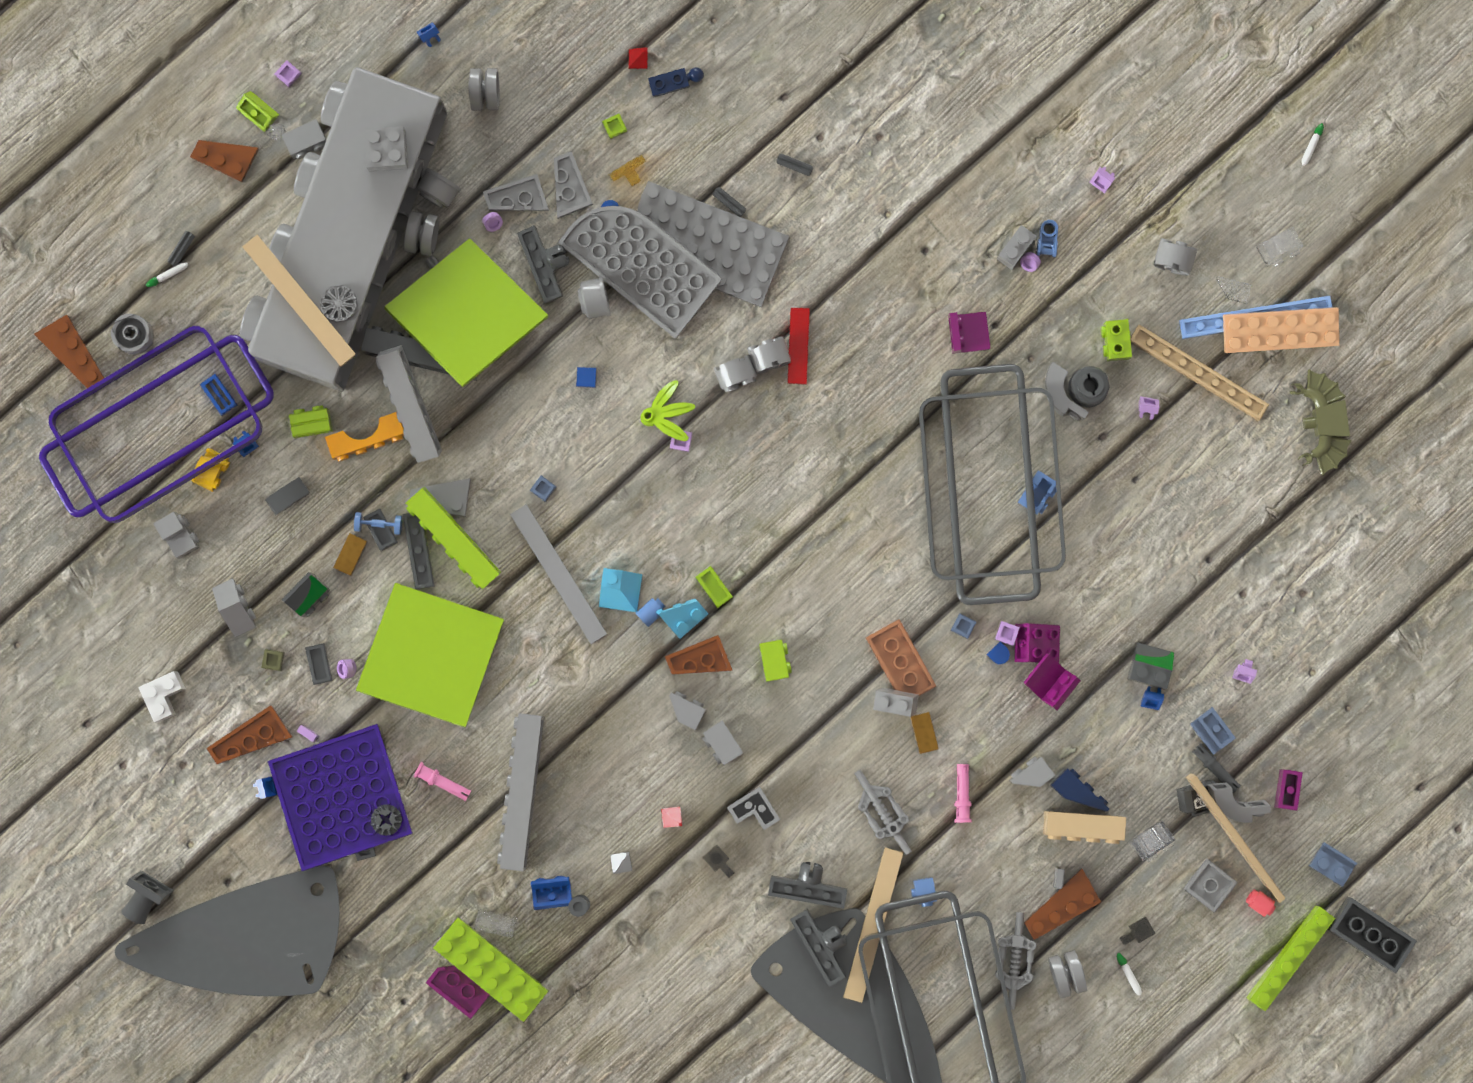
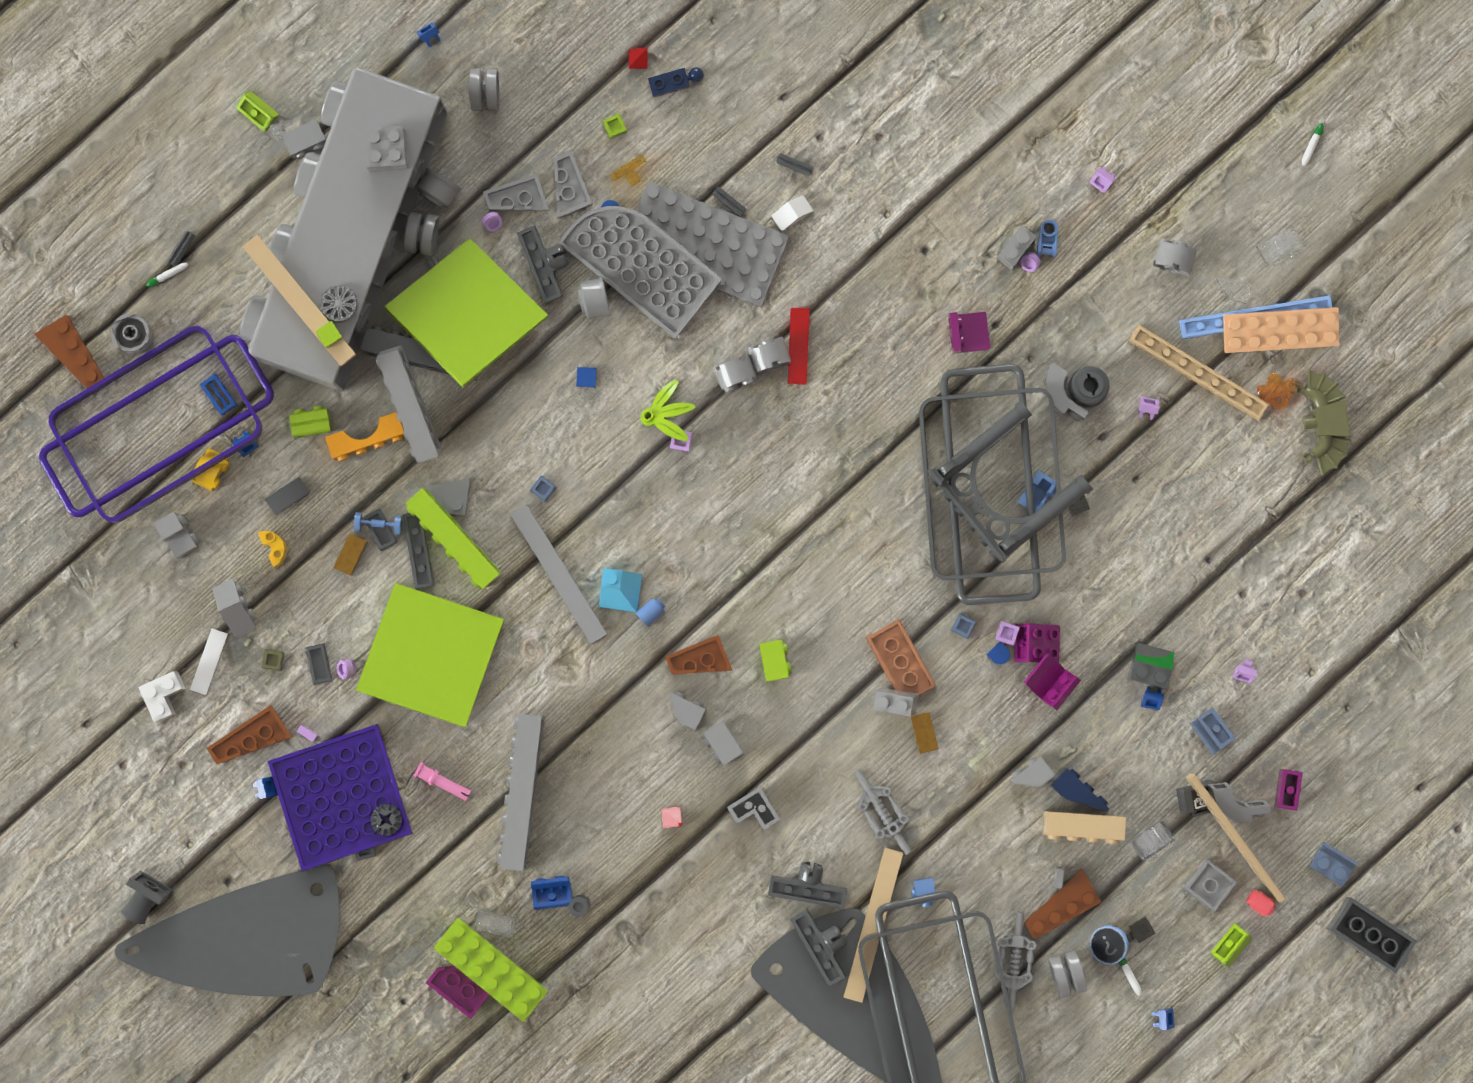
dark orange wing [190,140,259,182] -> none
lavender tile [274,60,302,87] -> none
dark grey slope [282,572,330,617] -> none
light grey slope [610,852,632,874] -> none
medium azure wing [656,599,708,639] -> none
lime tile [695,566,733,608] -> none
clear smoke plate [702,845,735,878] -> none
bright pink pin [954,764,972,823] -> none
lime brick [1101,319,1132,361] -> none
dark grey pin [1192,743,1241,793] -> none
lime brick [1246,905,1336,1011] -> none
none -> white sticker [190,628,228,695]
none -> yellow cylinder [257,531,288,568]
none -> lime tile [315,321,343,348]
none -> white slope [771,195,813,232]
none -> dark grey arch [928,400,1093,563]
none -> clear smoke tile [1068,495,1090,516]
none -> black tile [1090,925,1129,965]
none -> tile [1152,1008,1175,1030]
none -> lime slope [1211,923,1252,968]
none -> clear orange plate [1257,372,1296,409]

